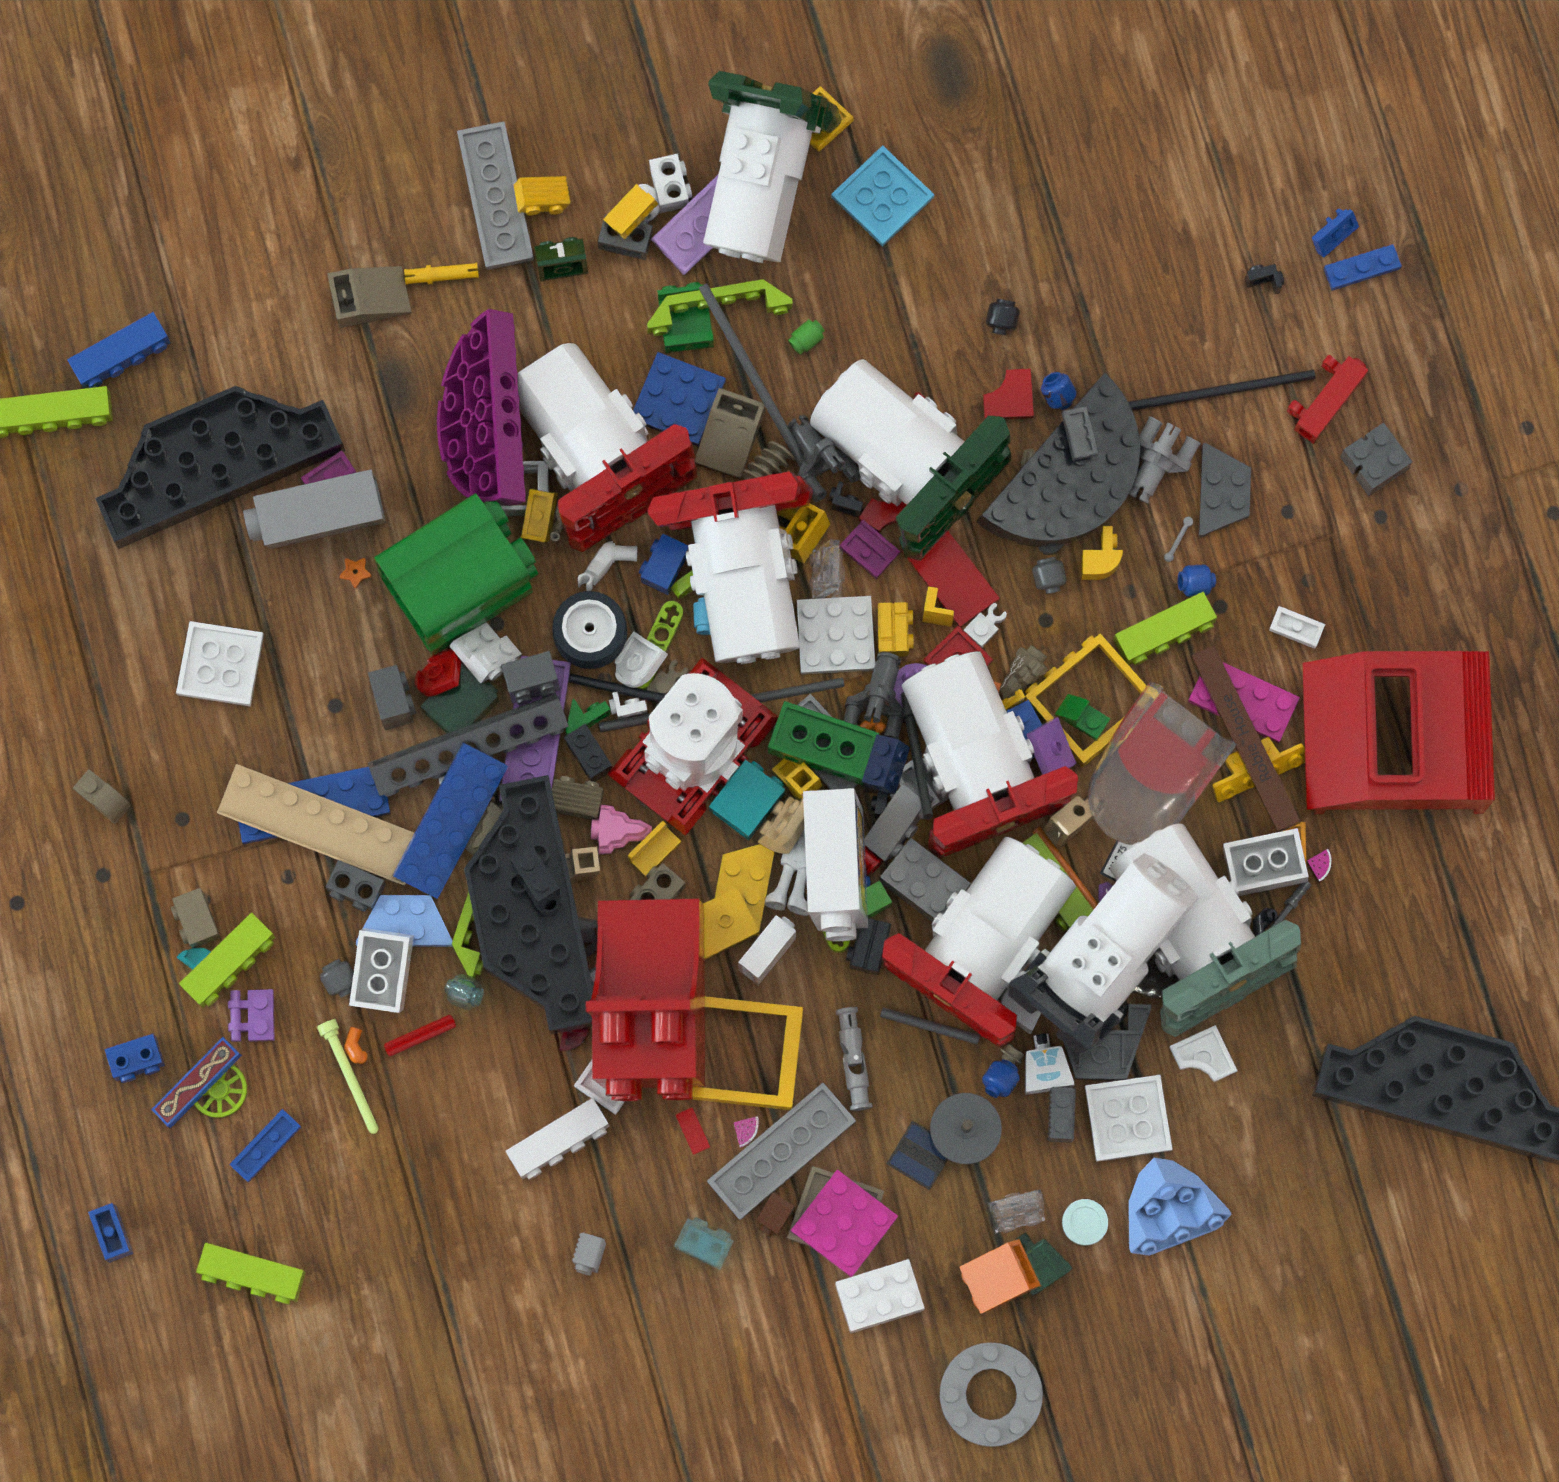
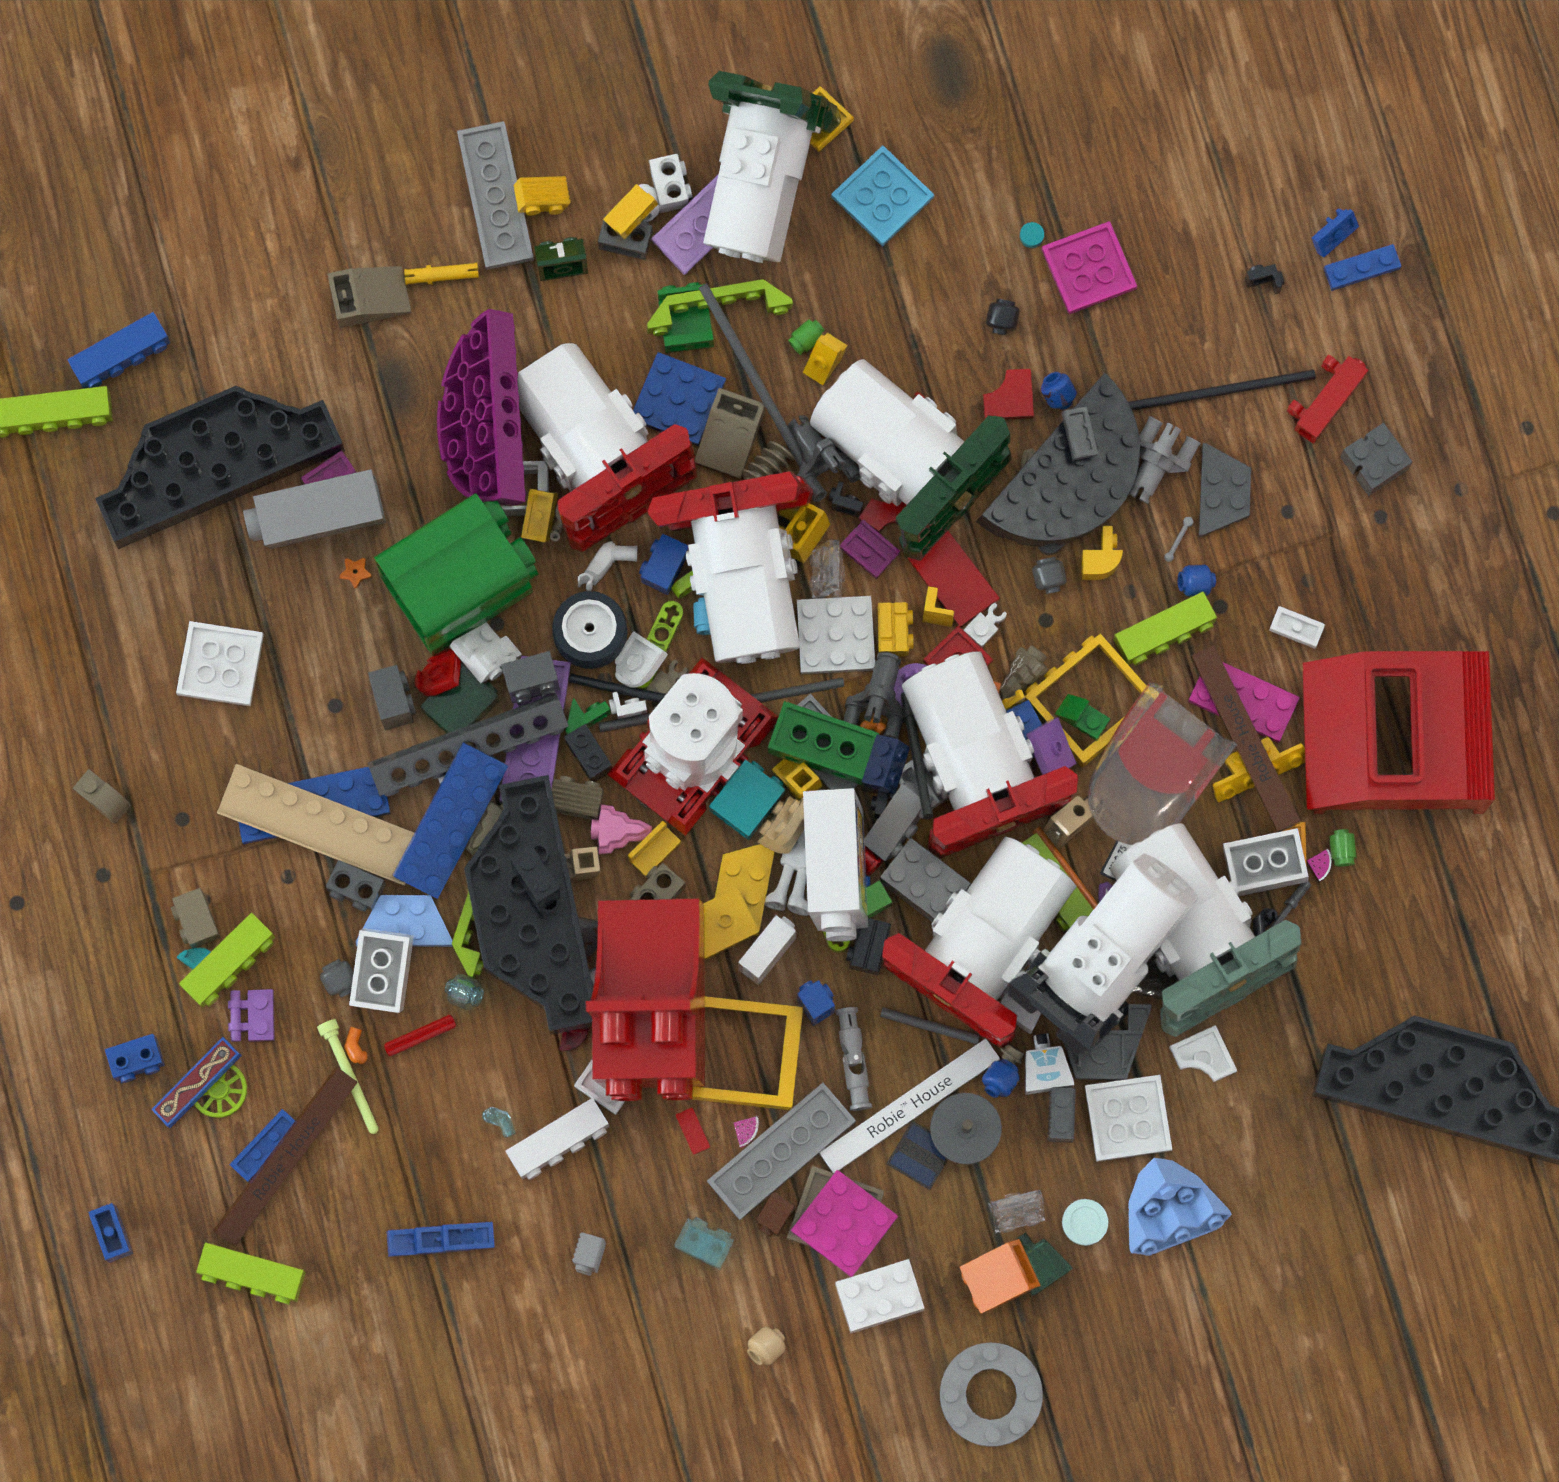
none -> reddish brown tile [213,1066,358,1247]
none -> blue slope [386,1222,495,1257]
none -> clear light blue arm [482,1107,516,1138]
none -> tan head [747,1327,785,1365]
none -> blue brick [797,980,835,1026]
none -> yellow brick [803,333,848,385]
none -> white tile [819,1039,1000,1173]
none -> teal tile [1020,222,1044,248]
none -> dark pink plate [1041,221,1137,314]
none -> bright green brick [1329,829,1357,867]

